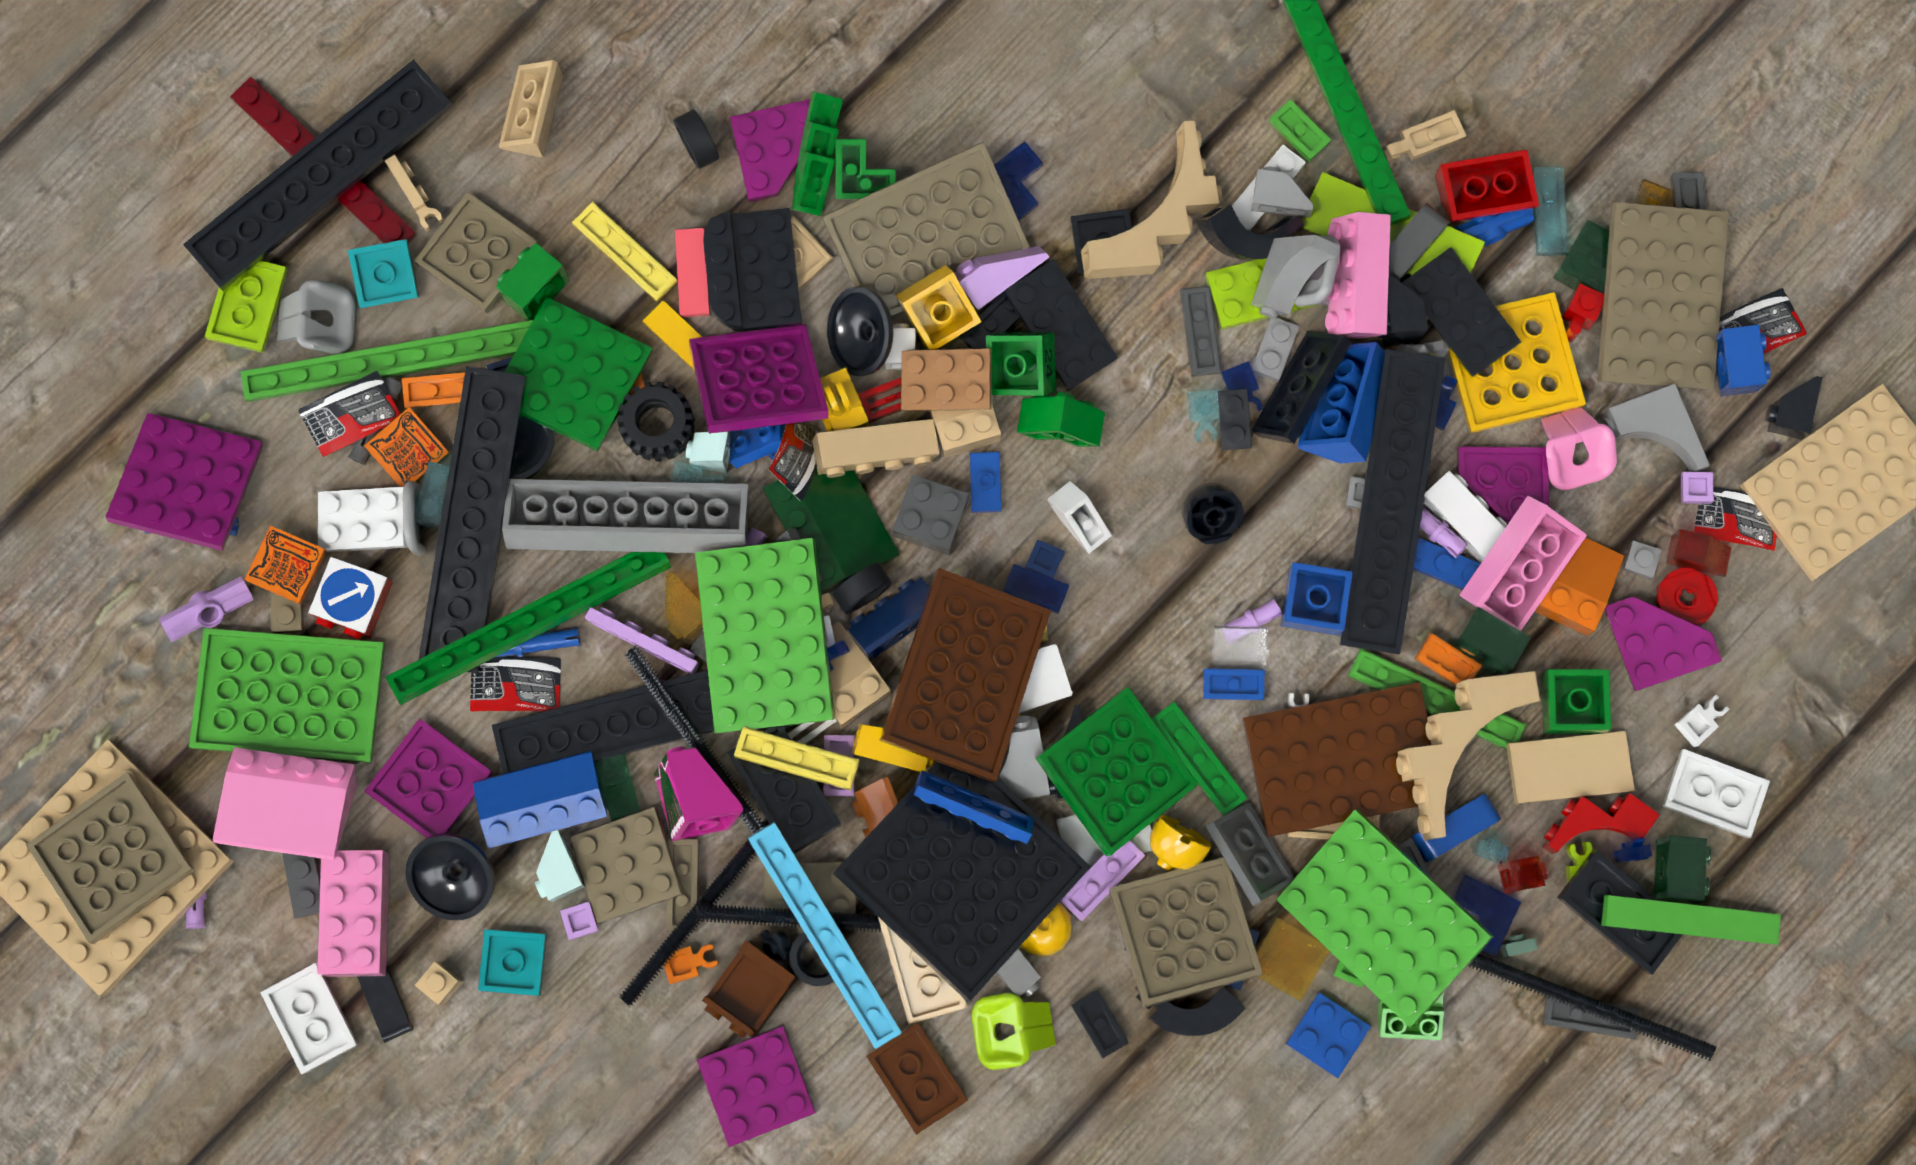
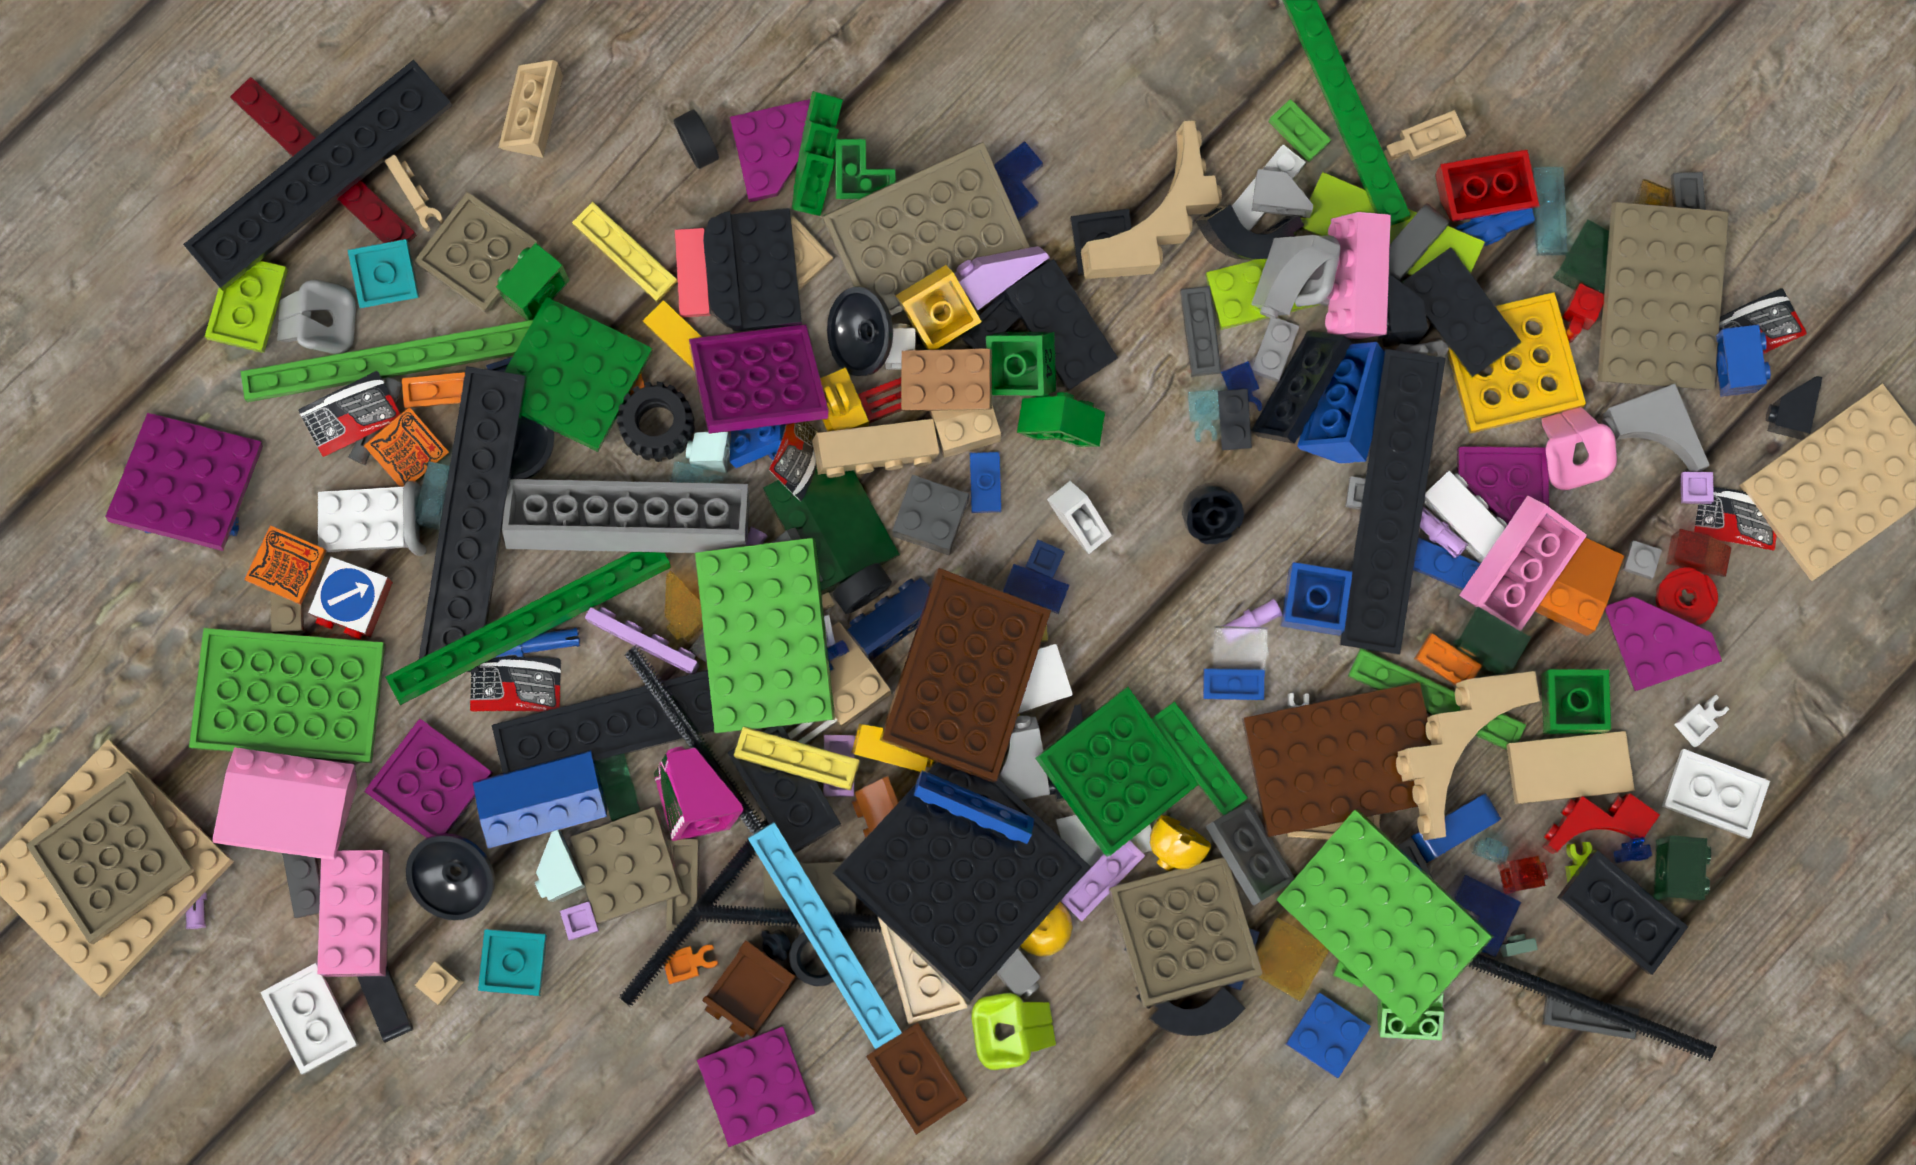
lavender piece [158,576,253,643] -> none
black plate [1071,989,1129,1059] -> none
clear blue plate [1435,375,1457,431] -> none
bright green tile [1602,895,1781,945] -> none

